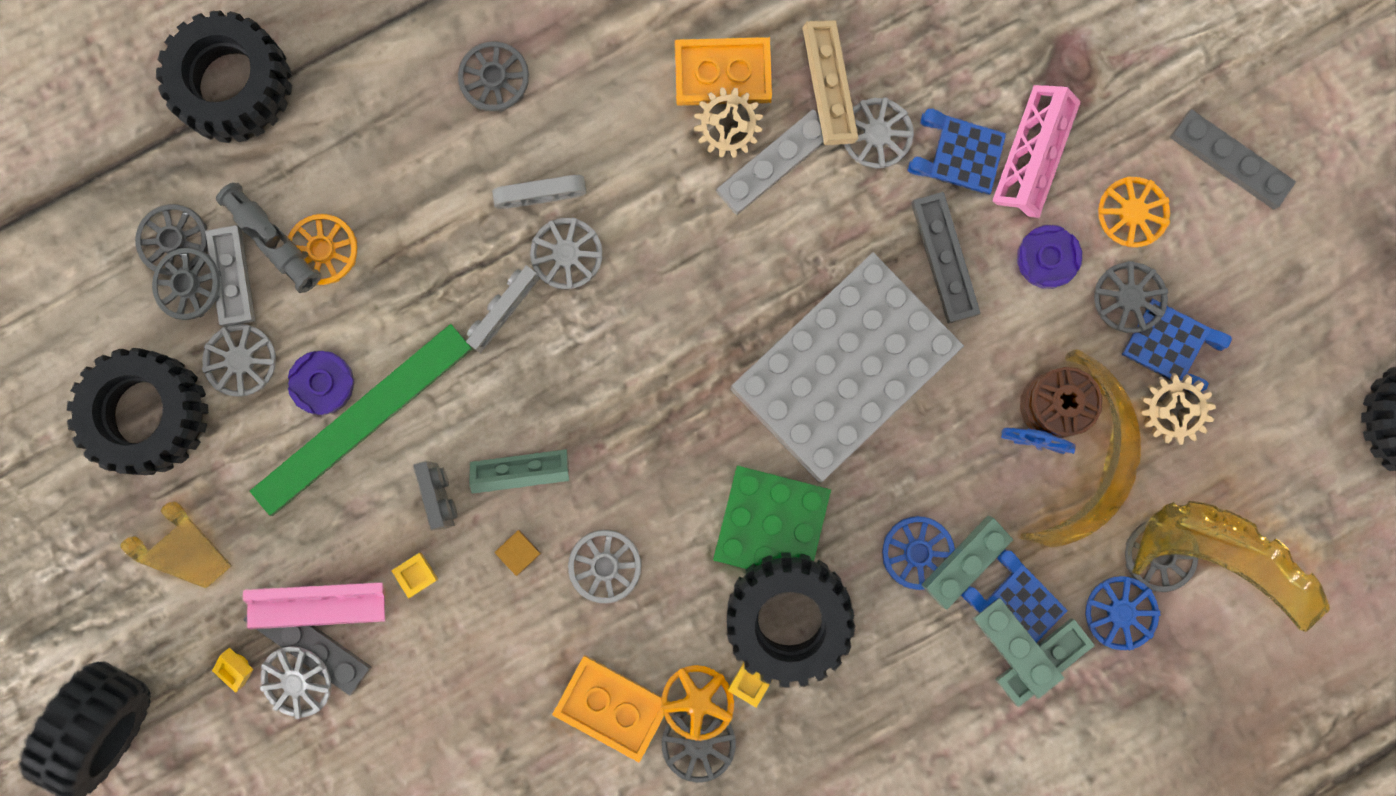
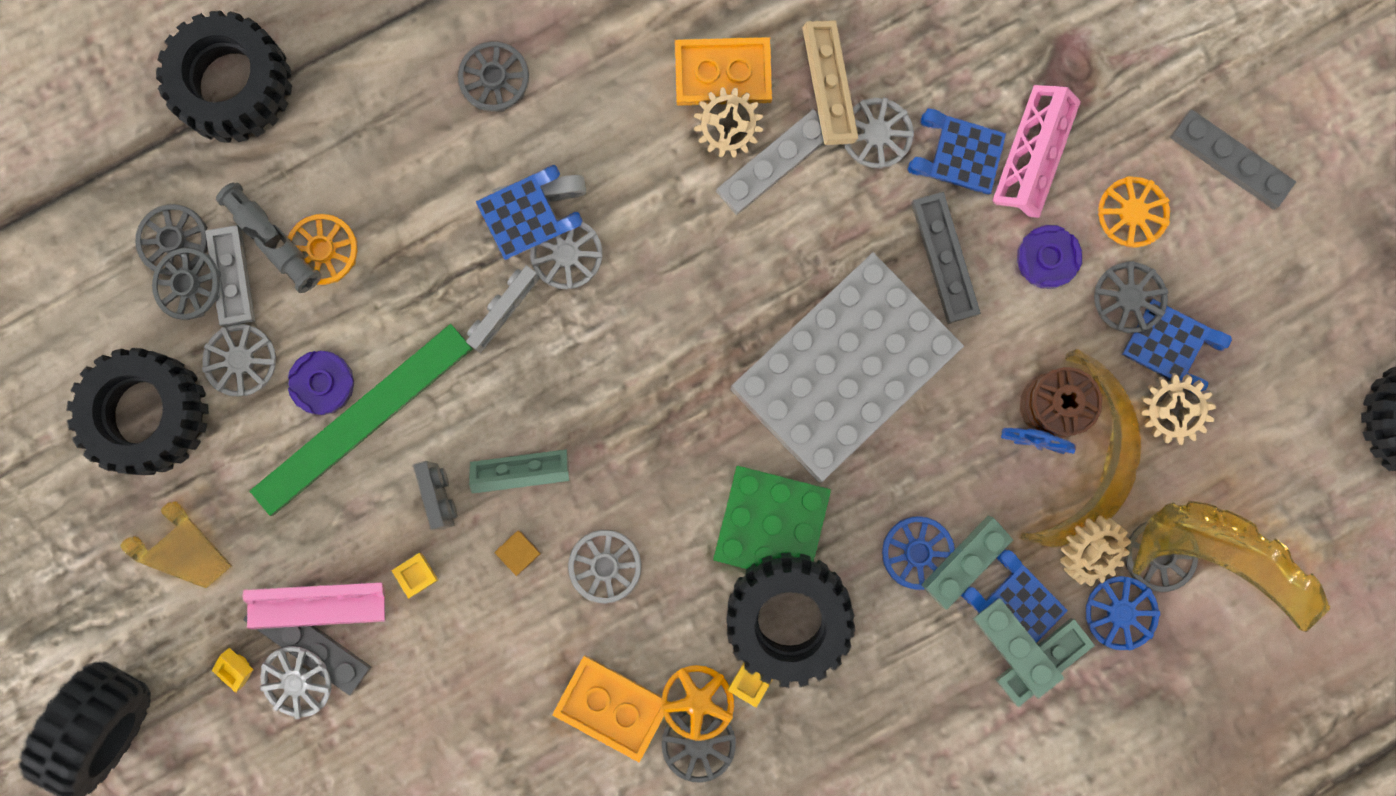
none -> blue flag [476,165,582,260]
none -> tan gear [1060,516,1131,586]

